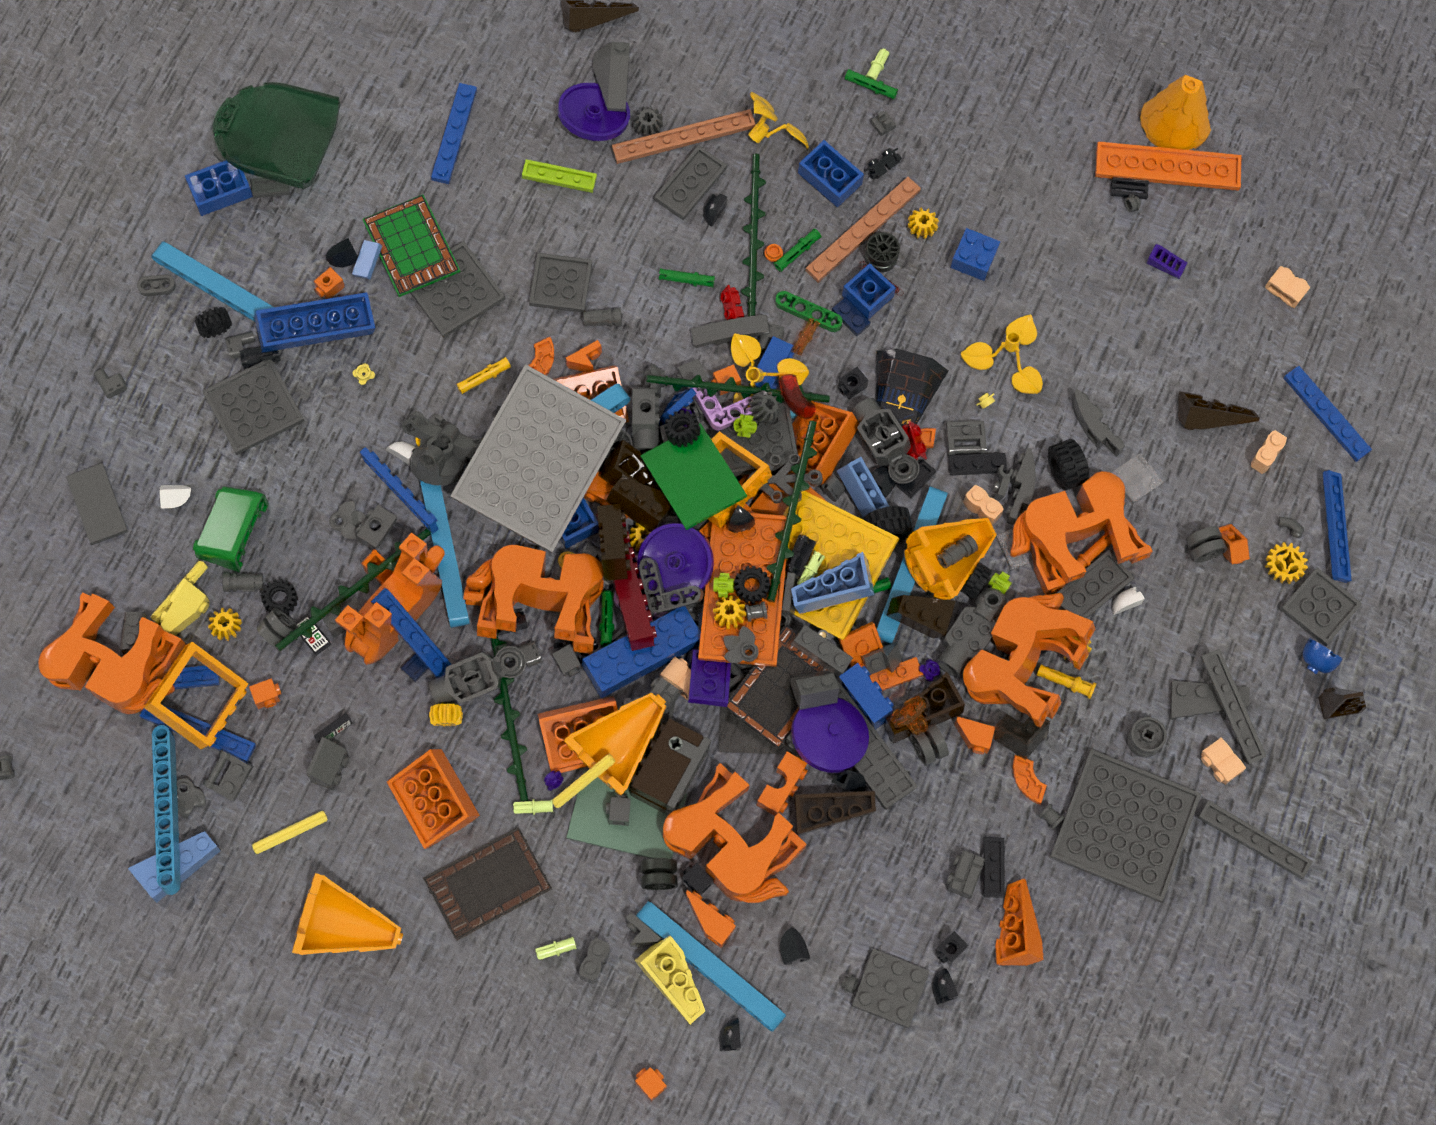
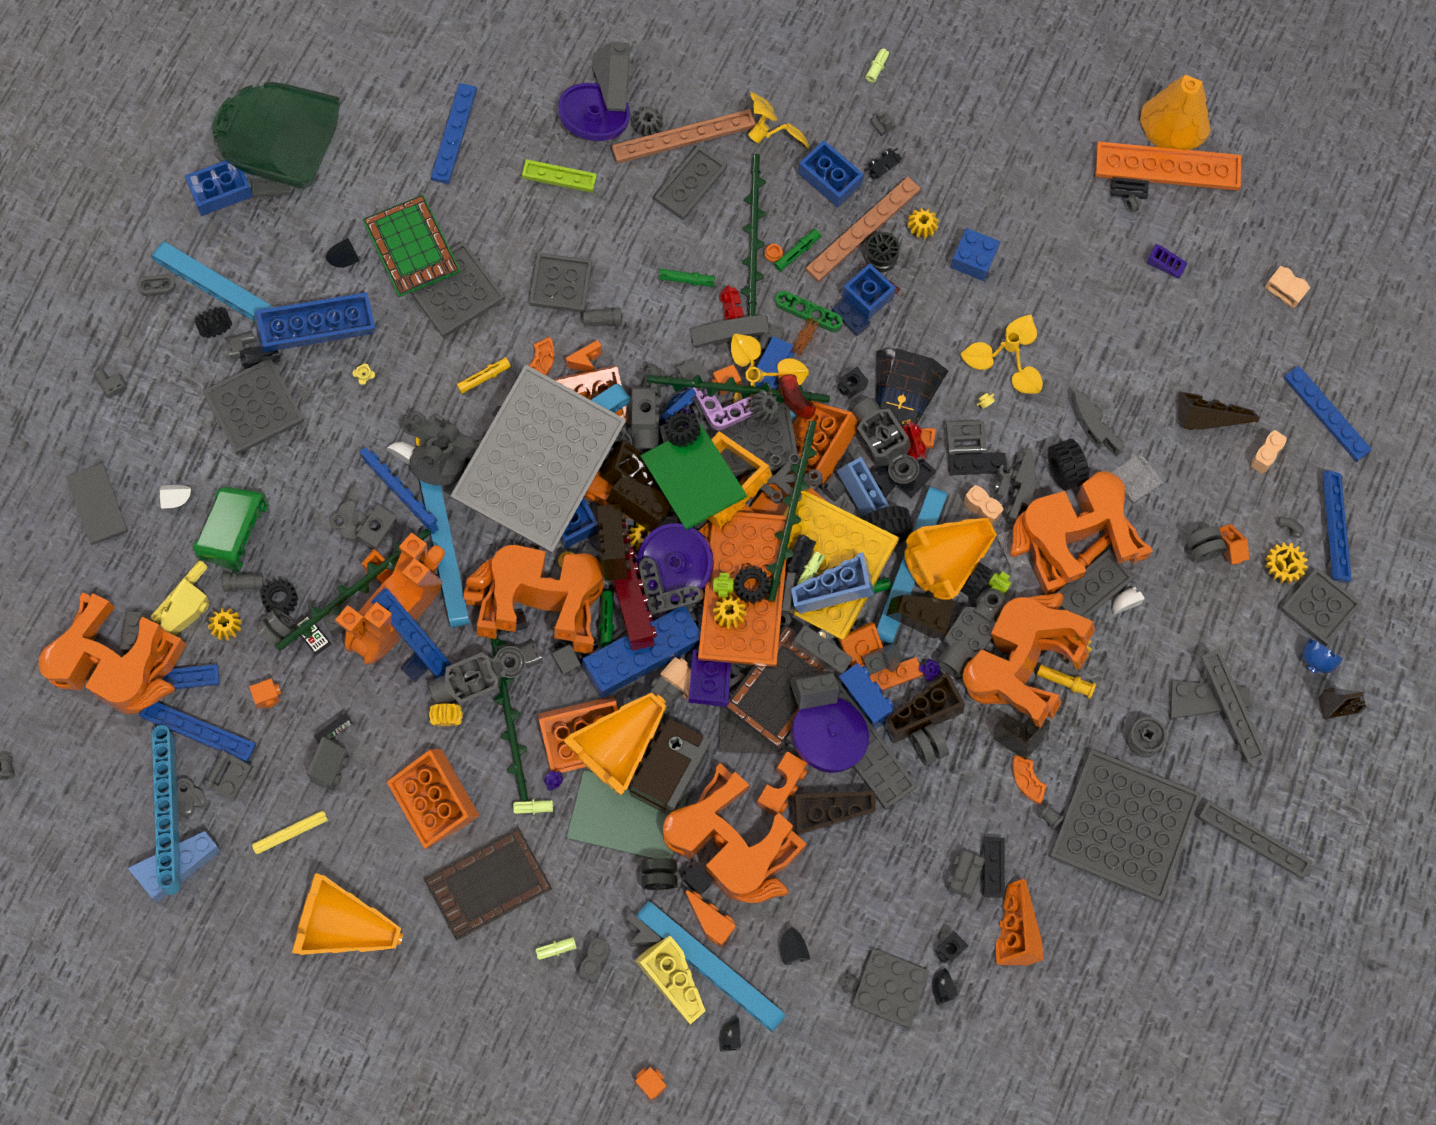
light orange window [143,642,249,749] -> none
orange brick [314,267,345,299] -> none
medium blue tile [352,240,382,280] -> none
light yellow axle [552,754,615,808] -> none
dark brown wedge [561,0,639,32] -> none
dark grey brick [606,795,631,826] -> none
black brick [703,194,727,227] -> none
dark grey plate [723,626,759,663] -> none
black brick [728,505,755,533] -> none
lime gear [733,414,757,438] -> none
dark grey bush [745,601,767,622] -> none
black brick [831,770,866,792] -> none
green pin [845,69,898,100] -> none
clear orange tile [890,696,928,735] -> none
dark grey axle [938,535,978,569] -> none
orange slope [954,716,995,755] -> none
light nougat brick [1201,738,1246,785] -> none

